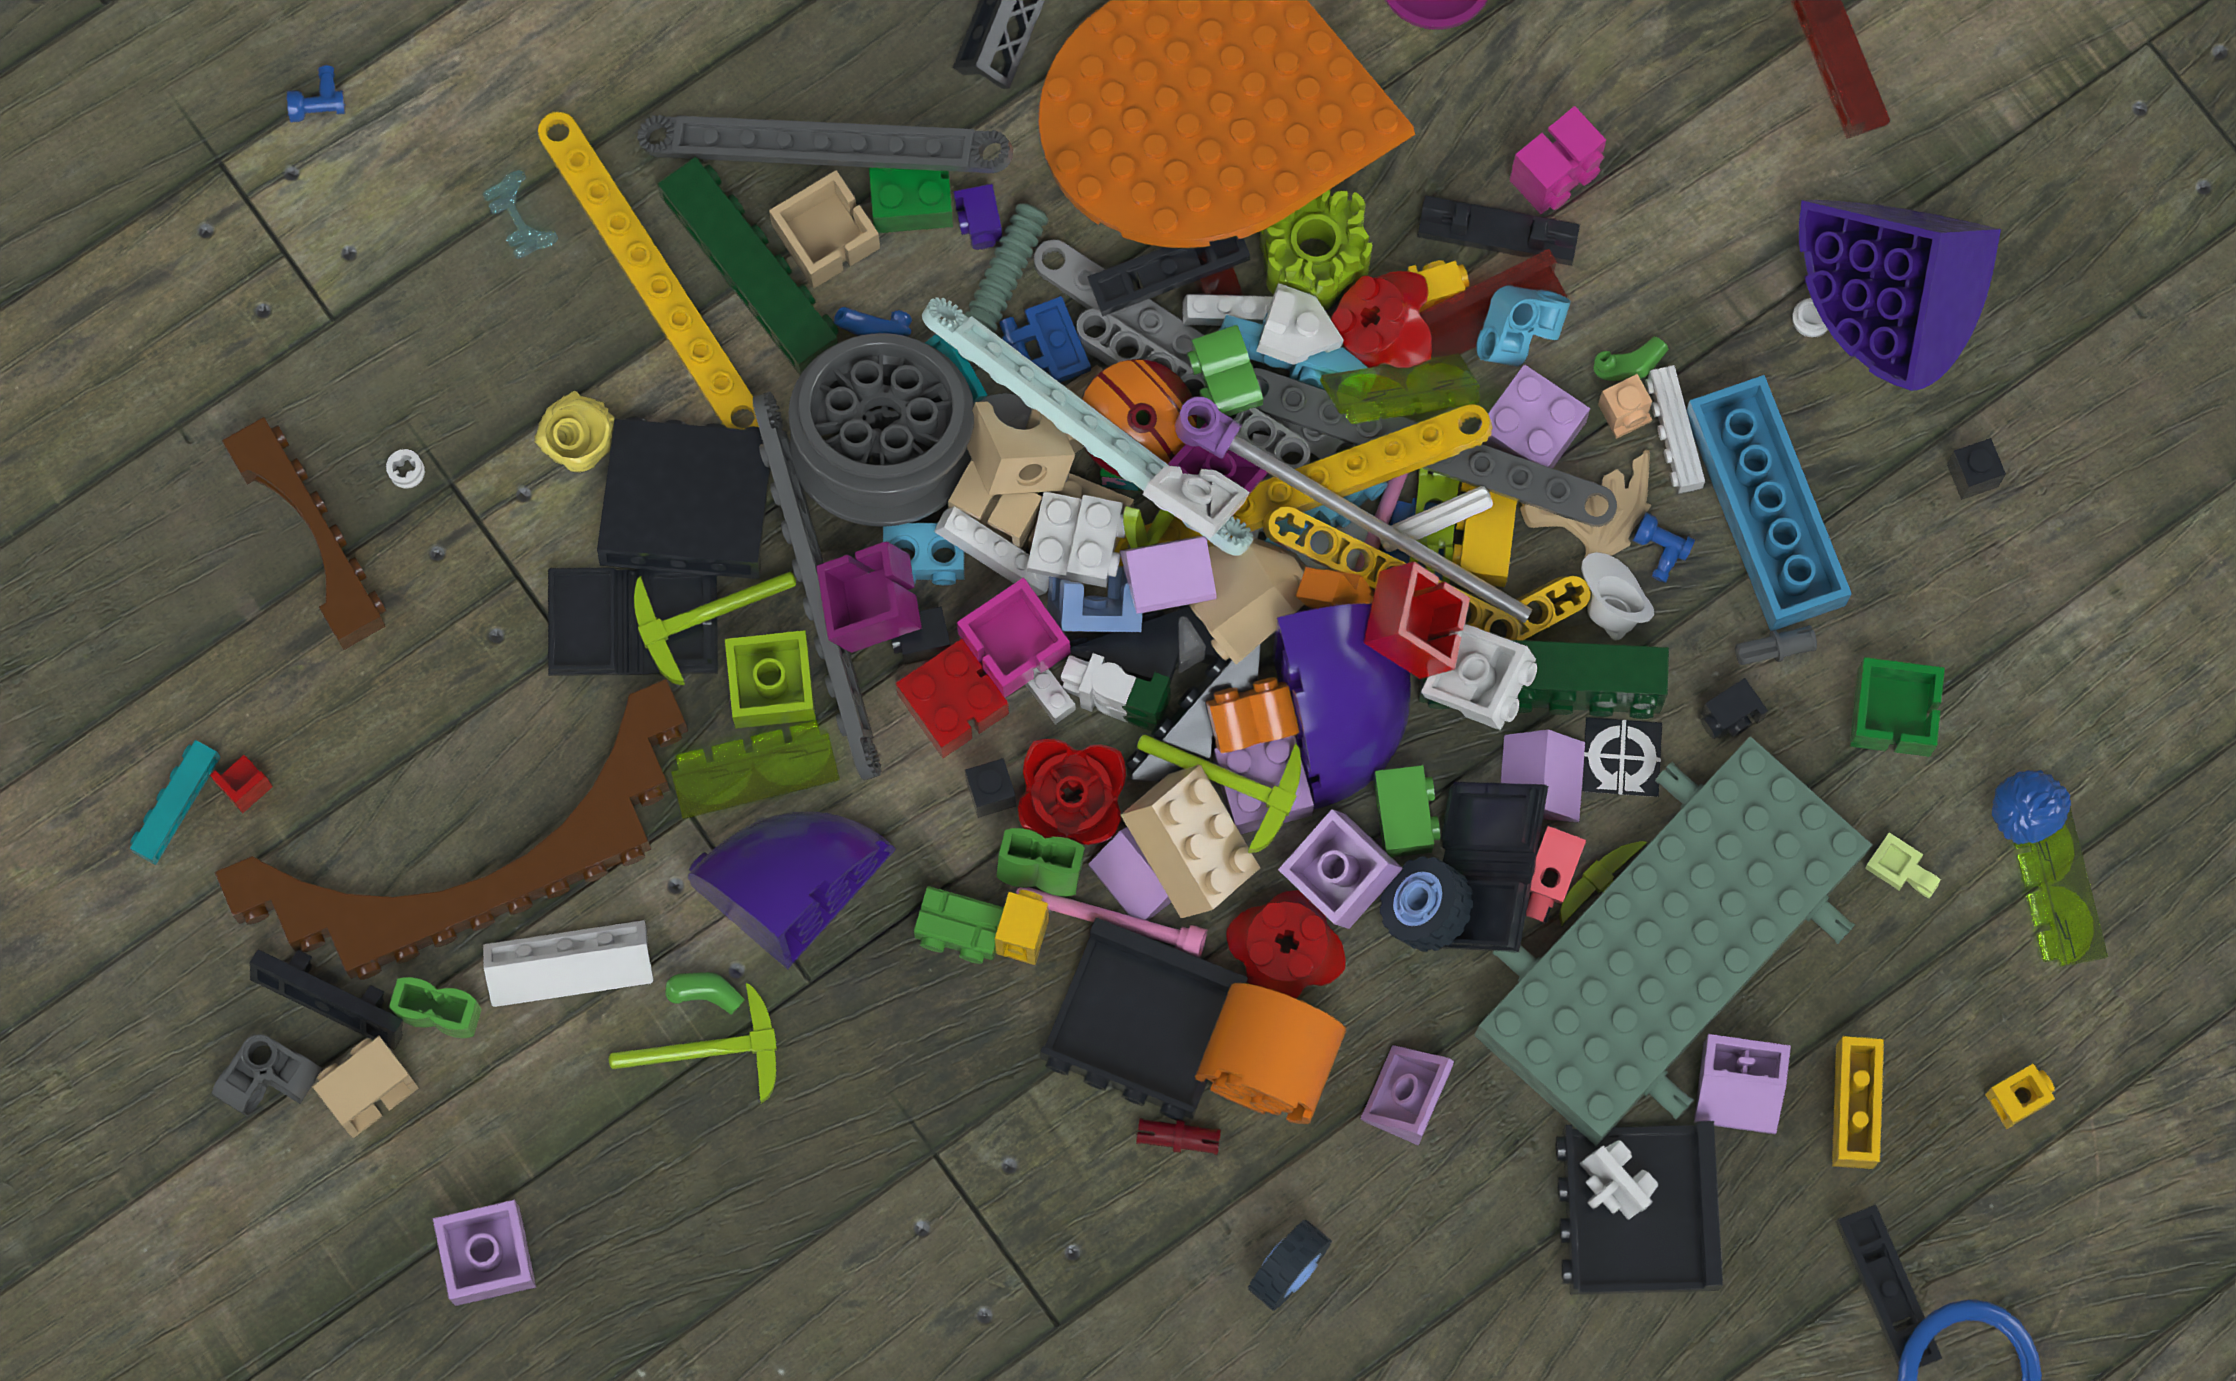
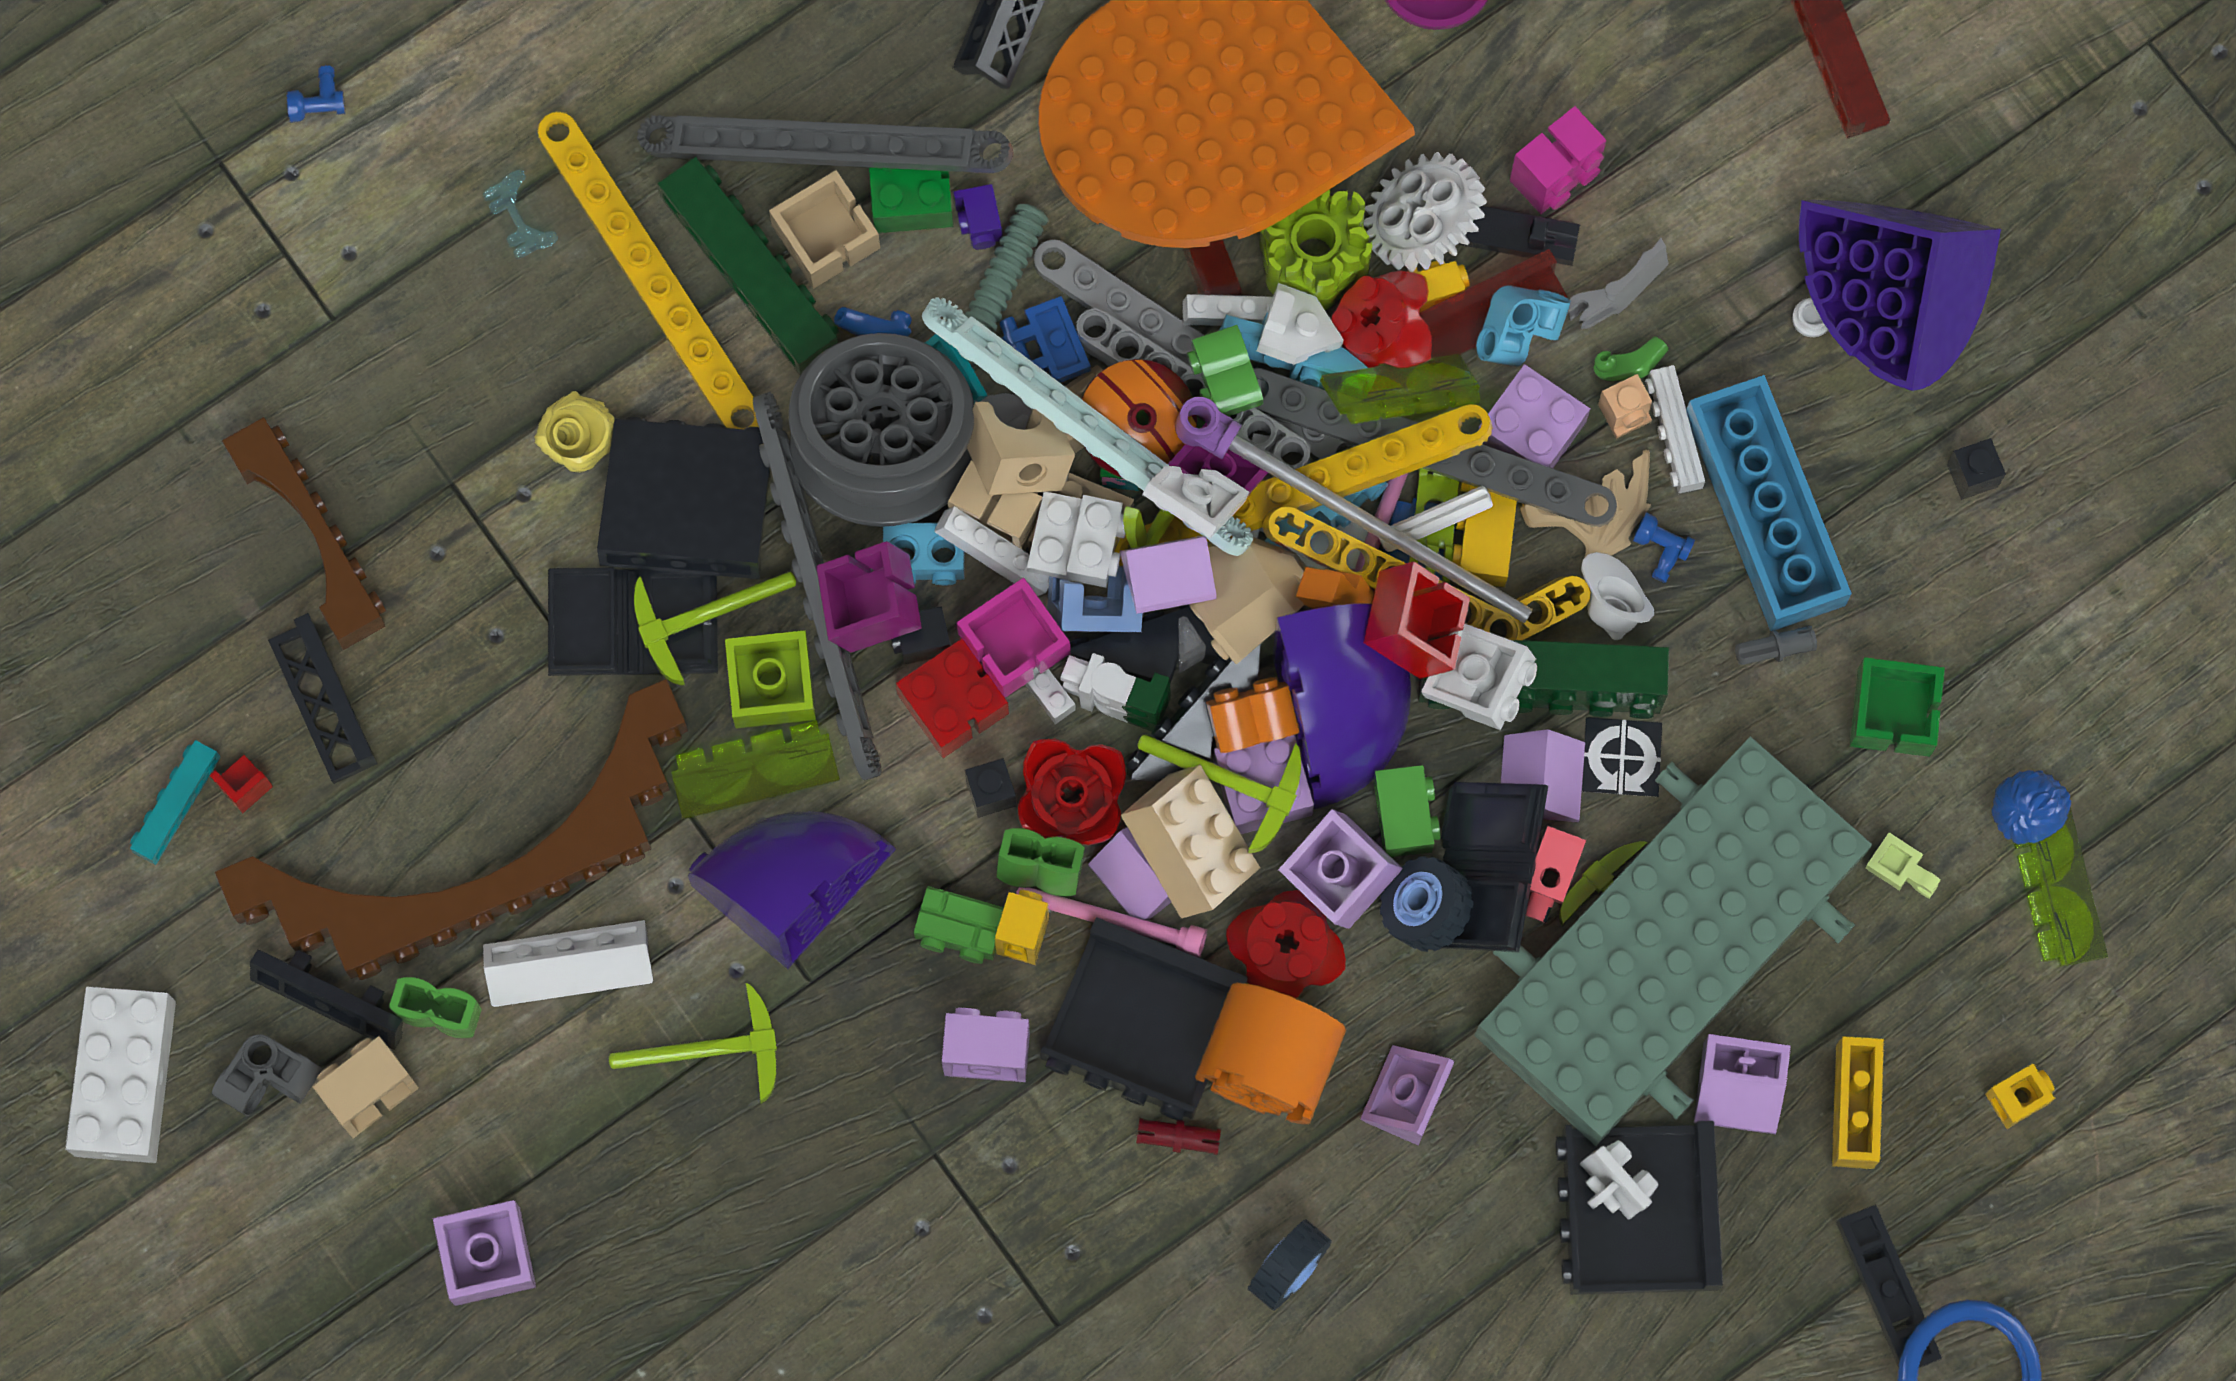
white bush [386,449,425,489] -> none
bright green arm [665,972,745,1015] -> none
black hinge [1087,235,1251,317] -> none
black brick [1701,678,1768,739] -> none
none -> white brick [66,987,176,1163]
none -> black fence [268,613,377,784]
none -> lavender brick [942,1008,1030,1082]
none -> white gear [1364,152,1487,272]
none -> light grey arm [1568,237,1669,329]

